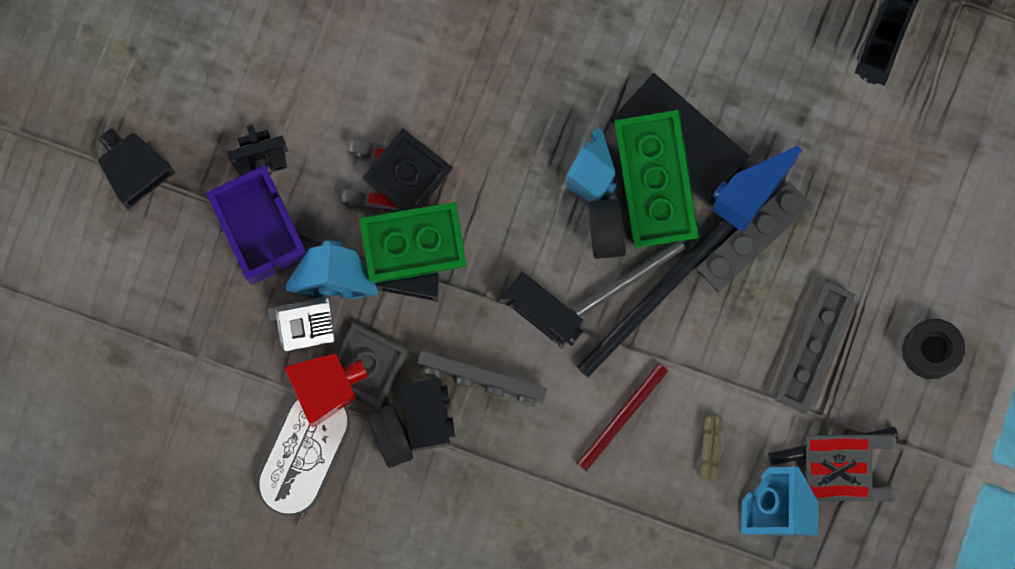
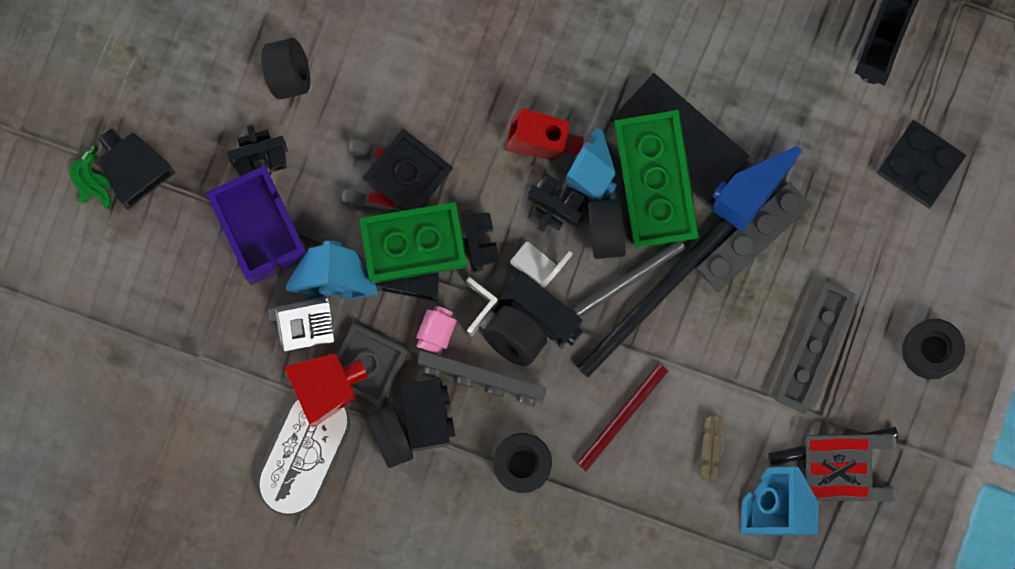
none -> green piece [69,145,112,209]
none -> black tyre [261,38,311,99]
none -> bright pink brick [416,306,457,356]
none -> black hips [462,209,499,273]
none -> white bracket [466,277,498,337]
none -> black tyre [484,306,547,366]
none -> black tyre [493,433,552,493]
none -> red torso [505,108,584,160]
none -> white bracket [510,242,573,288]
none -> black hips [528,174,587,232]
none -> black plate [876,119,967,209]

